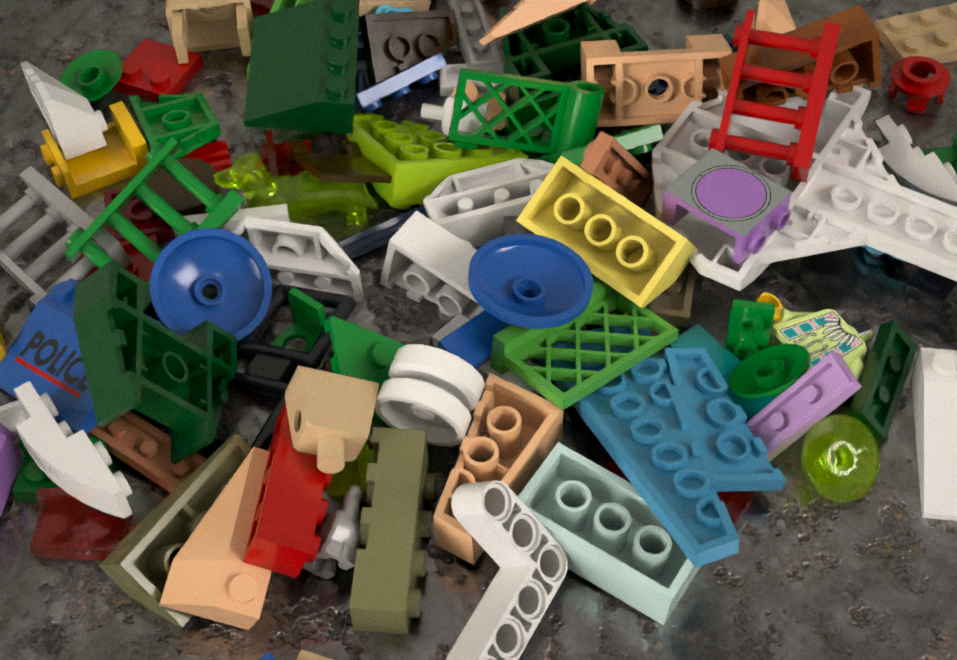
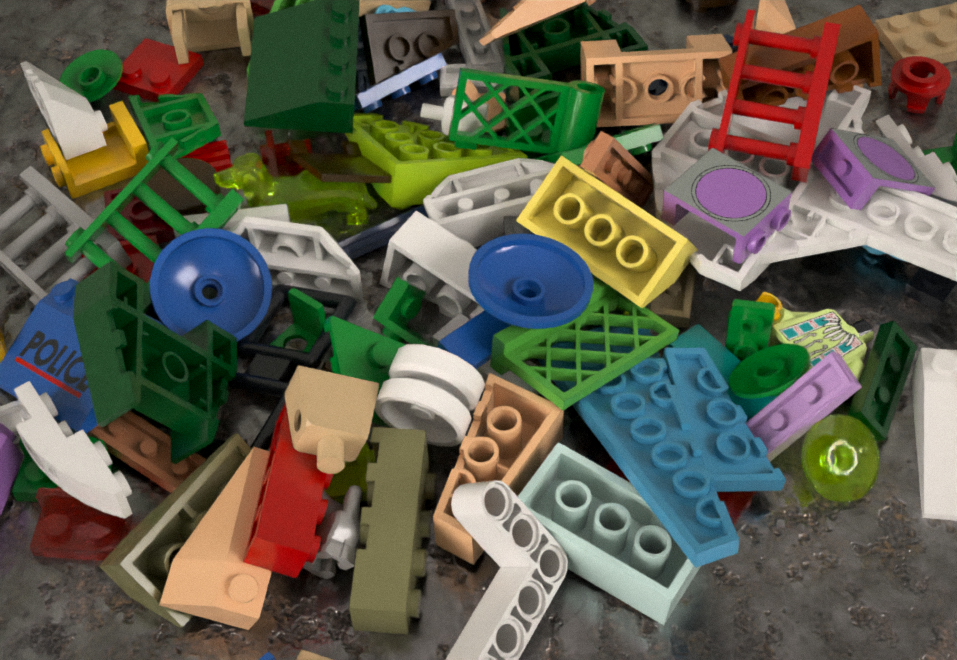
none -> green bracket [373,277,437,348]
none -> medium lavender panel [811,128,936,210]

